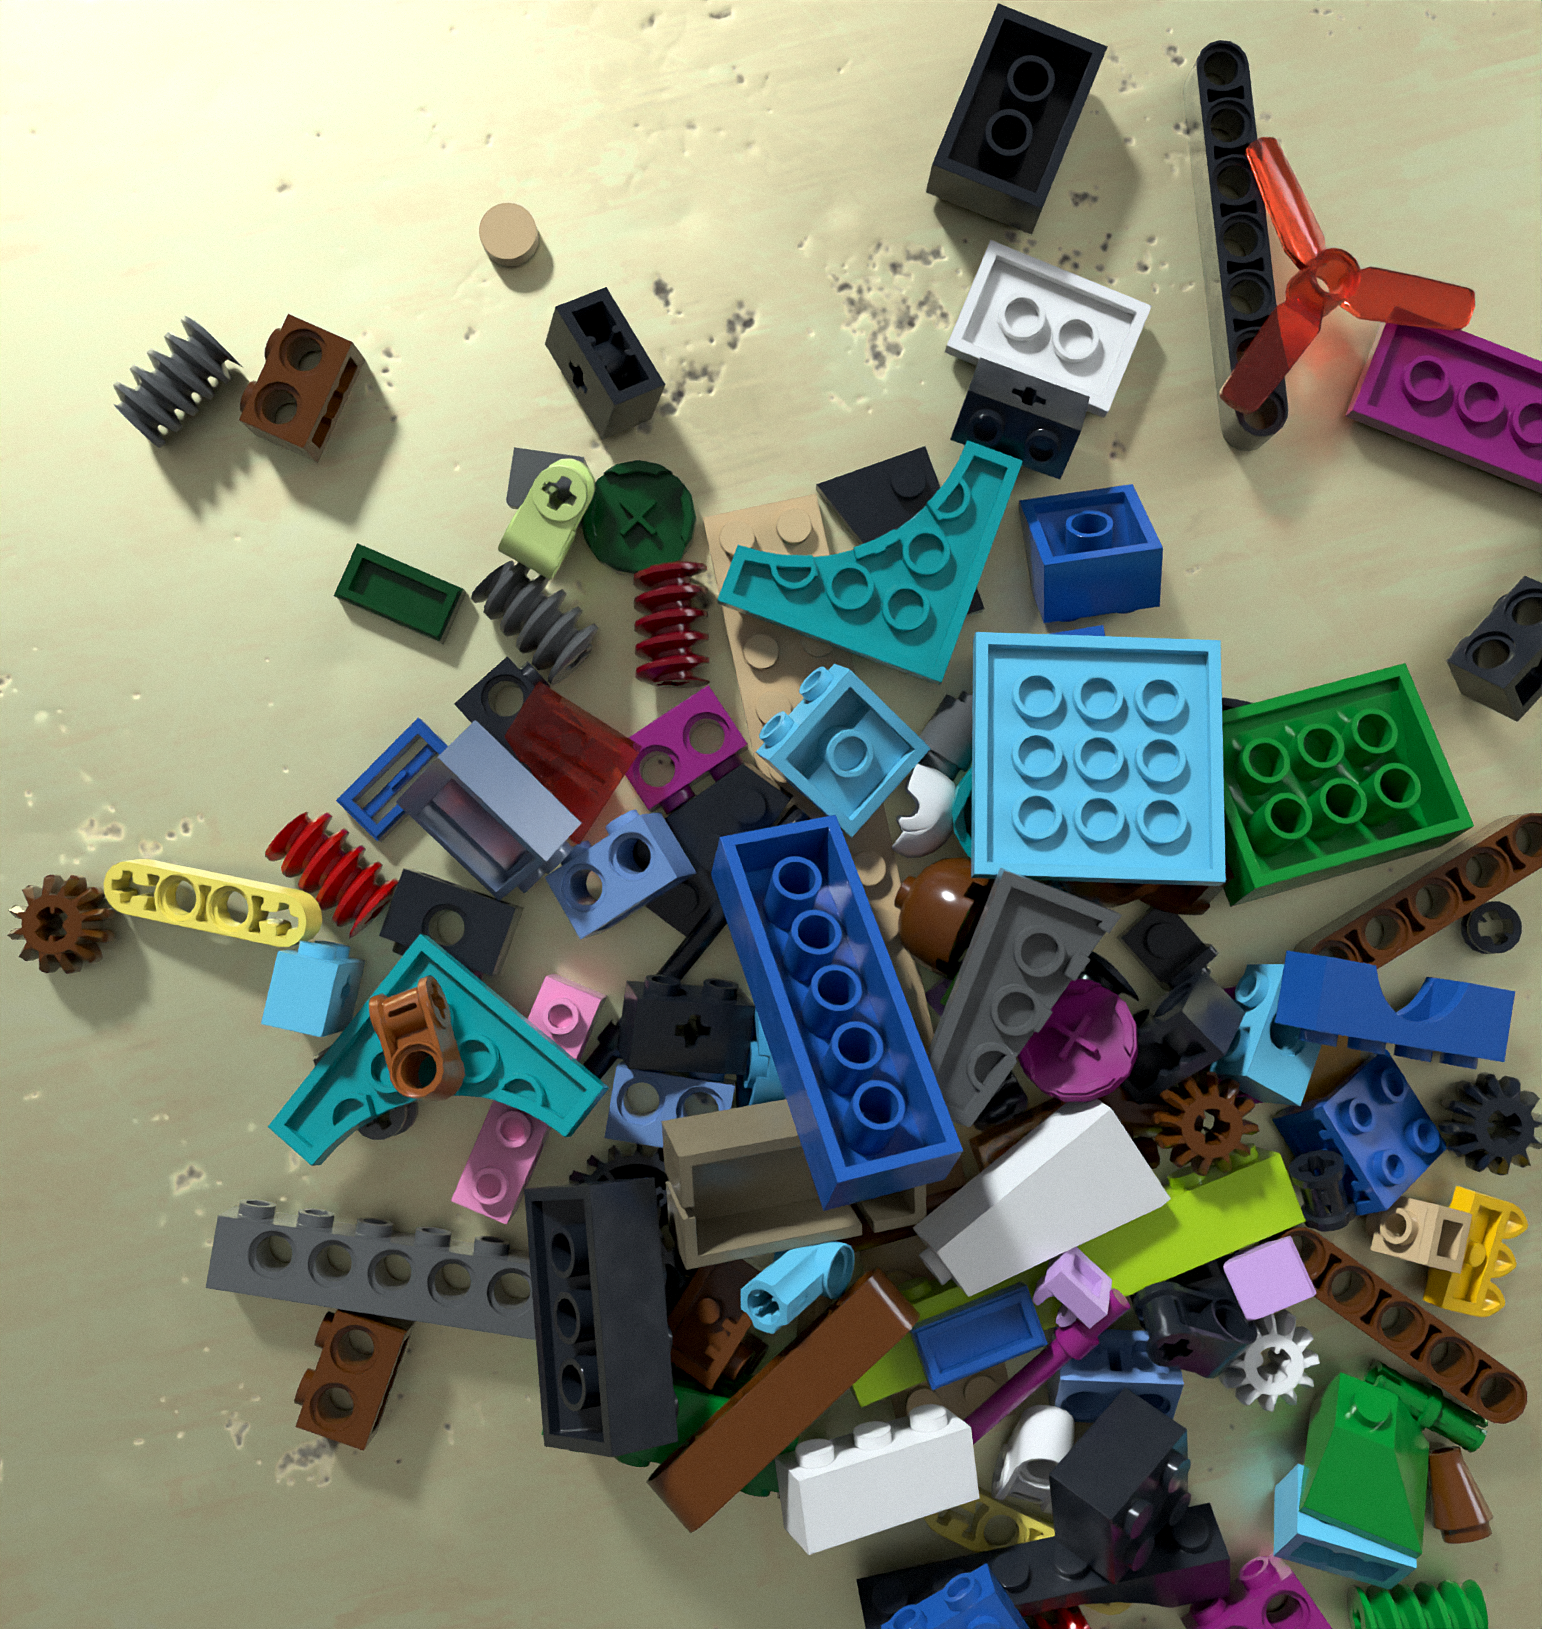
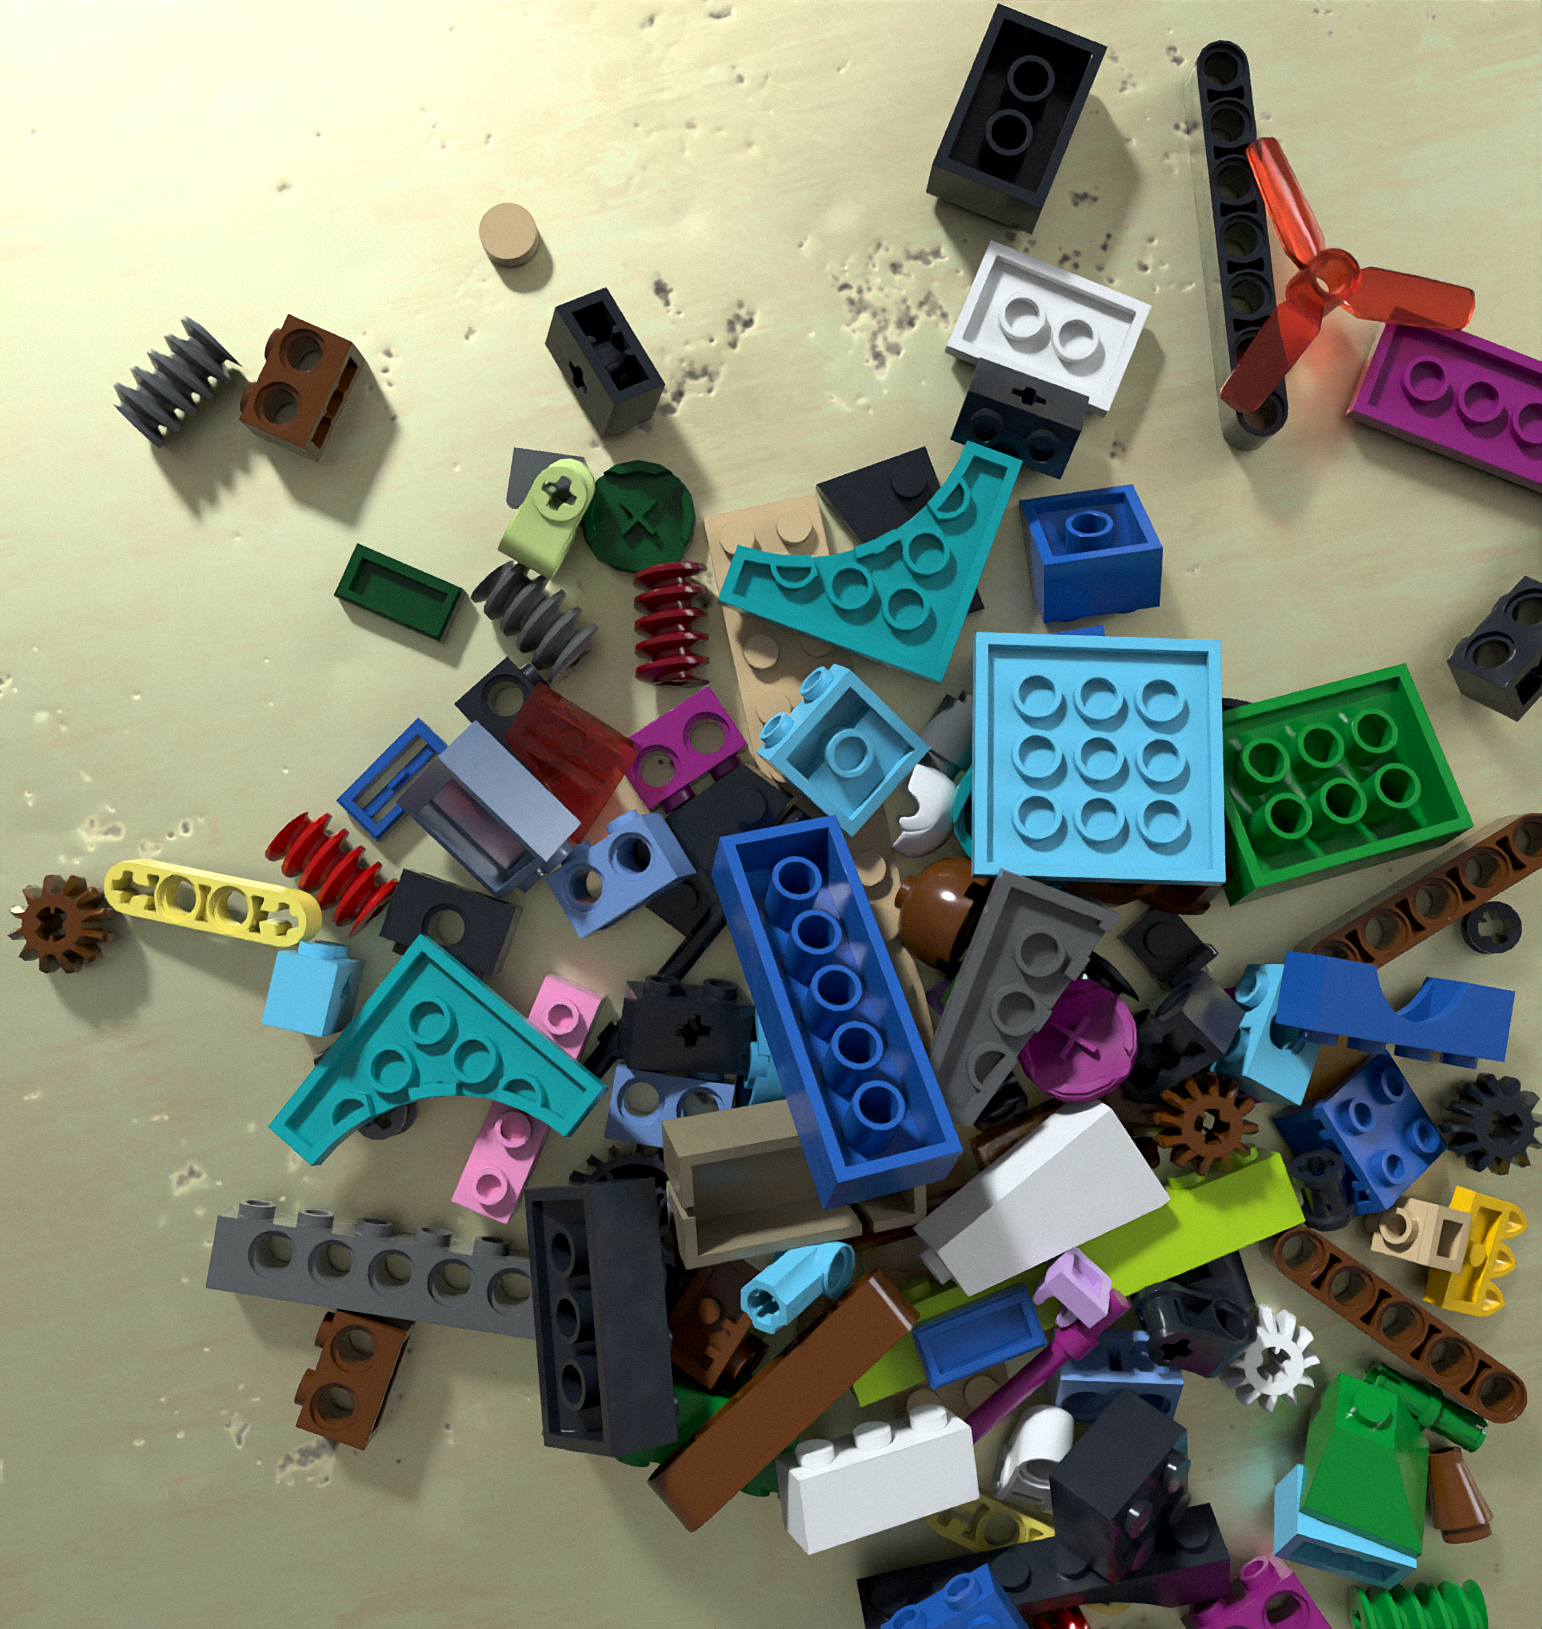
dark orange piece [369,975,465,1101] -> none
lavender slope [1223,1236,1316,1321] -> none

